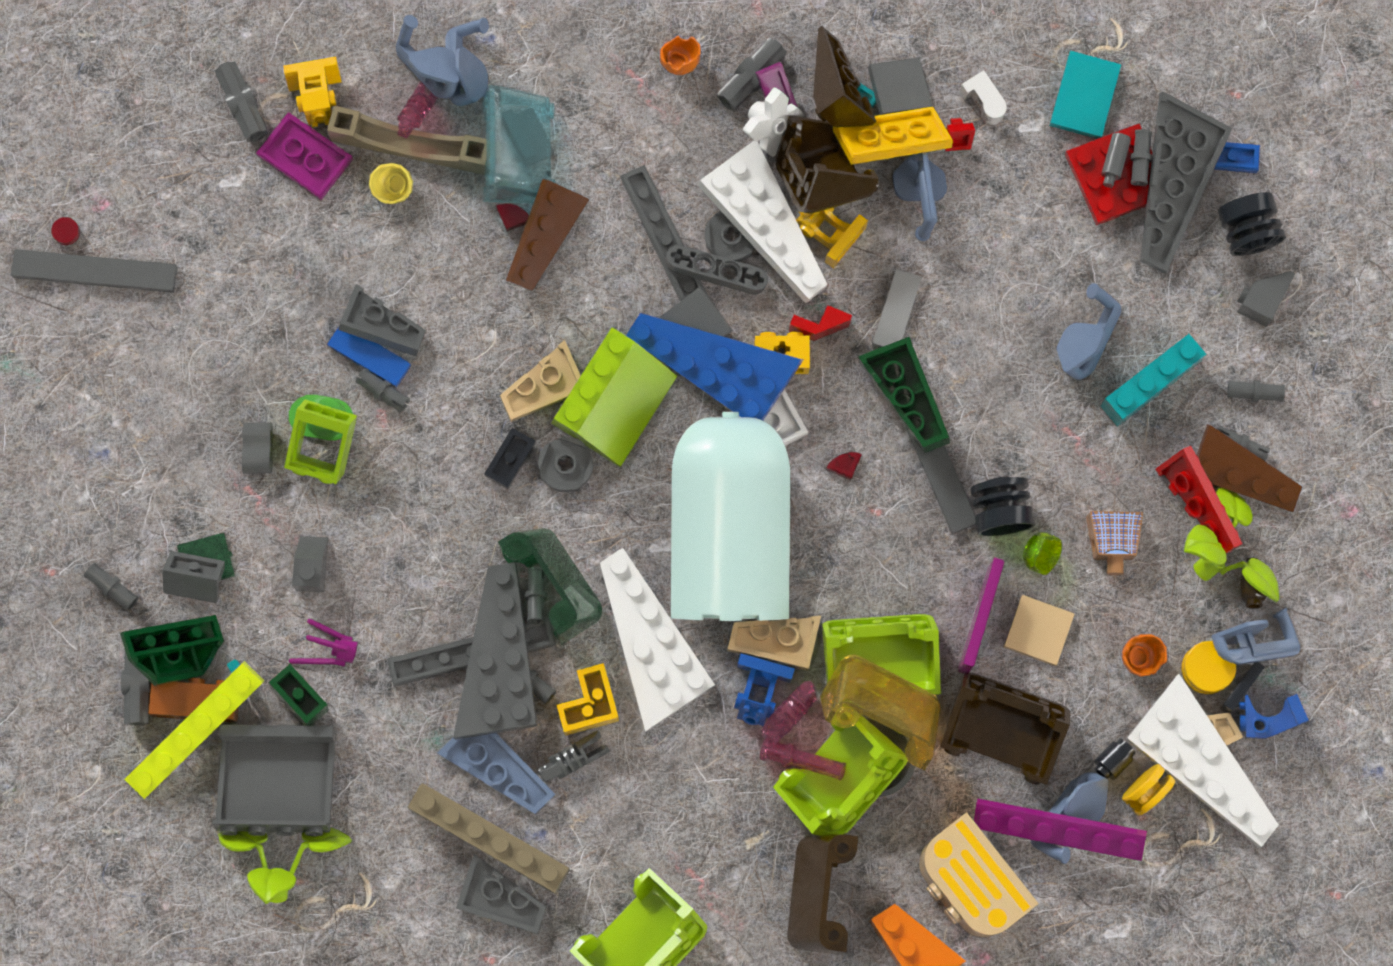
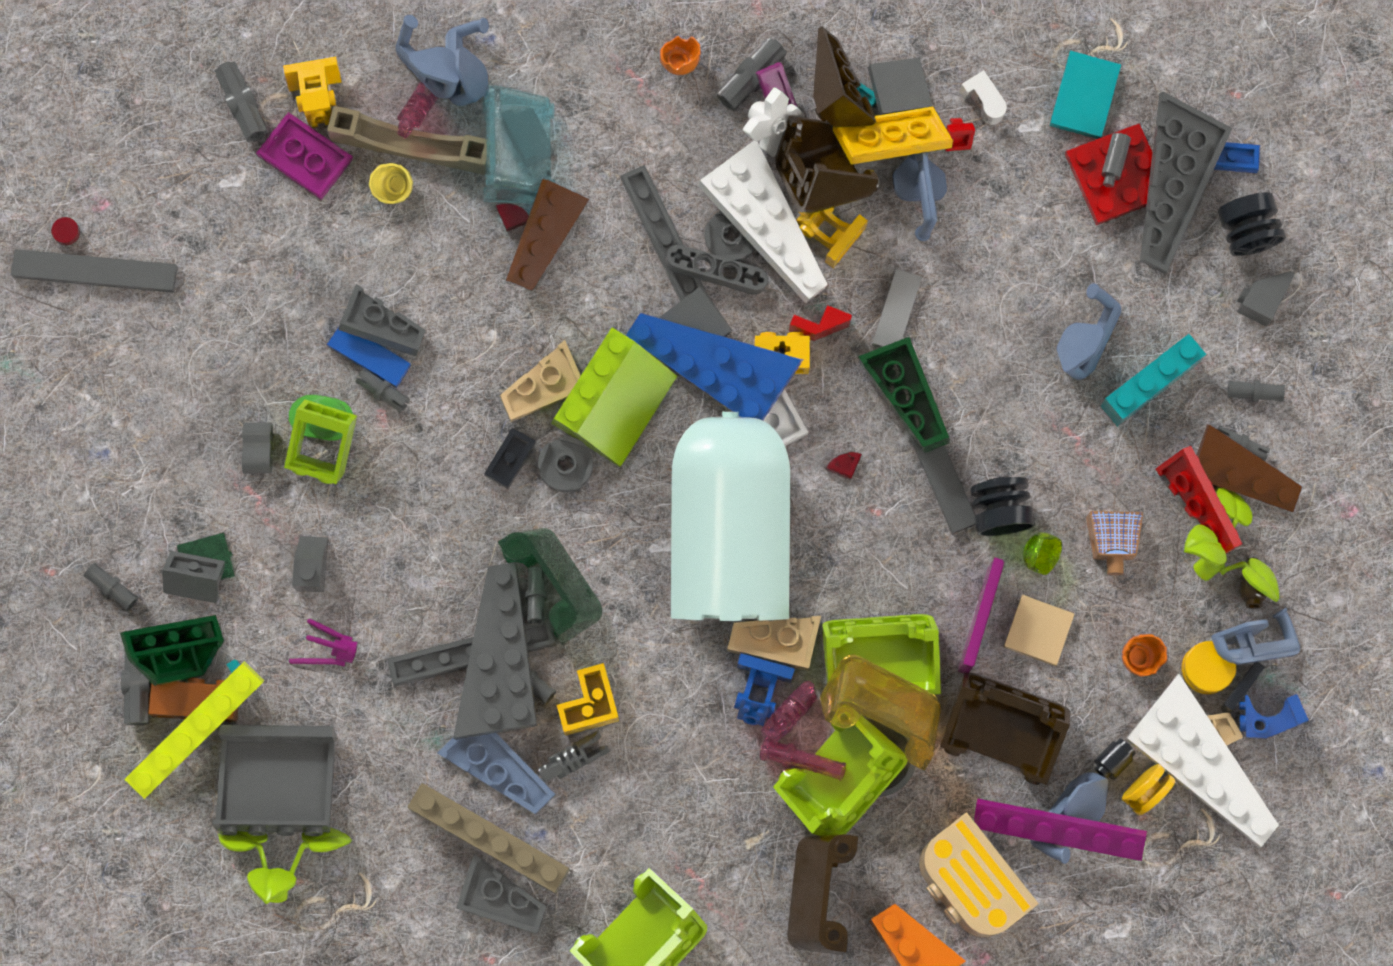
dark green brick [268,664,329,726] -> none
white wing [600,548,715,732] -> none
dark grey pin [1130,129,1152,186] -> none

